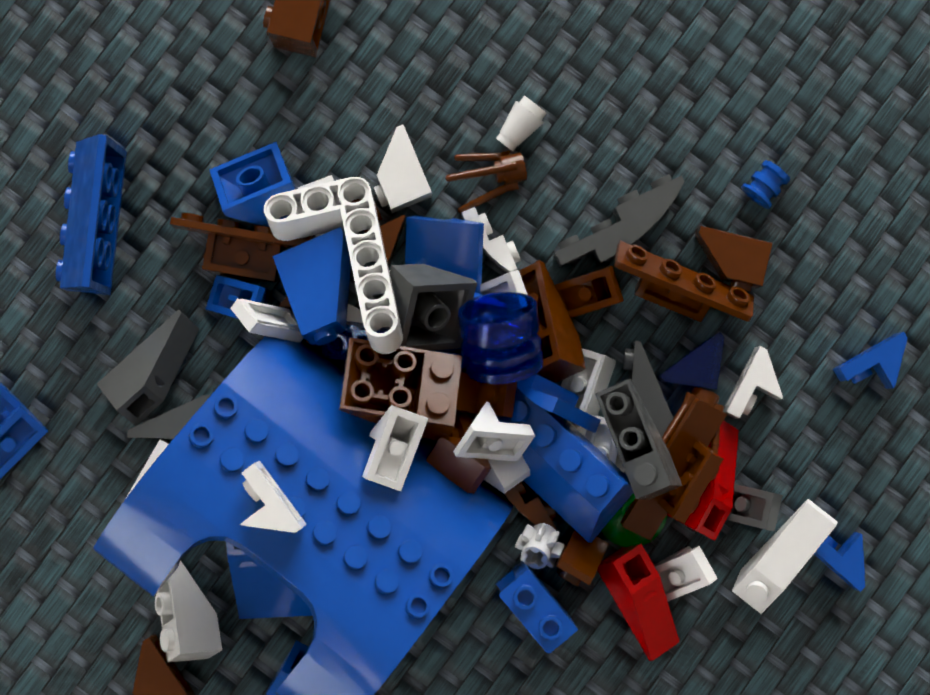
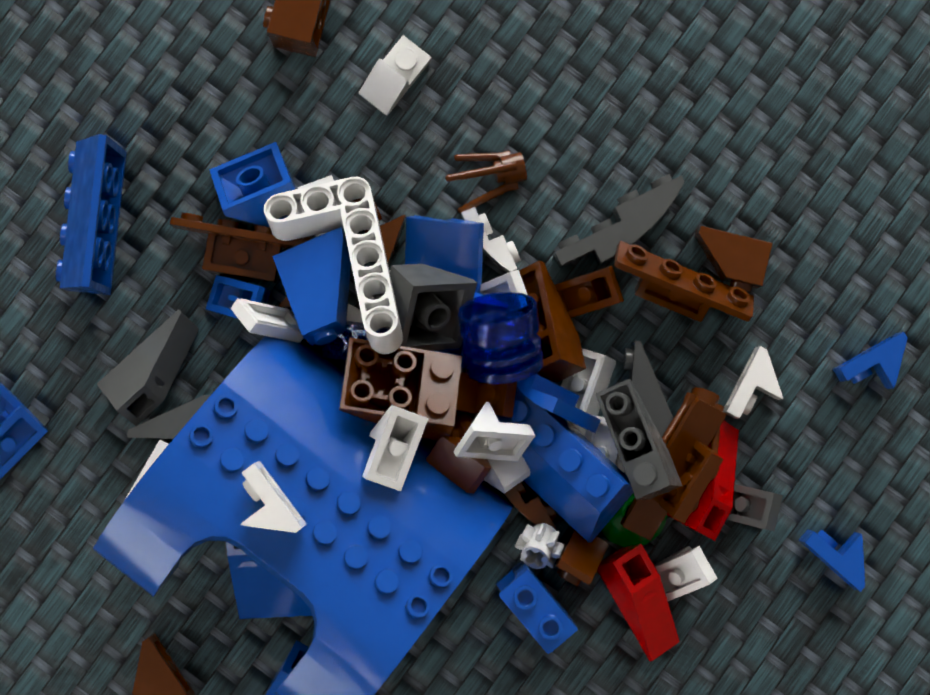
white slope [155,561,222,663] -> none
white slope [374,125,432,213] -> none
white cone [496,95,547,151] -> none
clear blue slope [657,332,725,390] -> none
white slope [732,499,838,614] -> none
blue bush [741,160,790,209] -> none
none -> white slope [359,35,432,116]

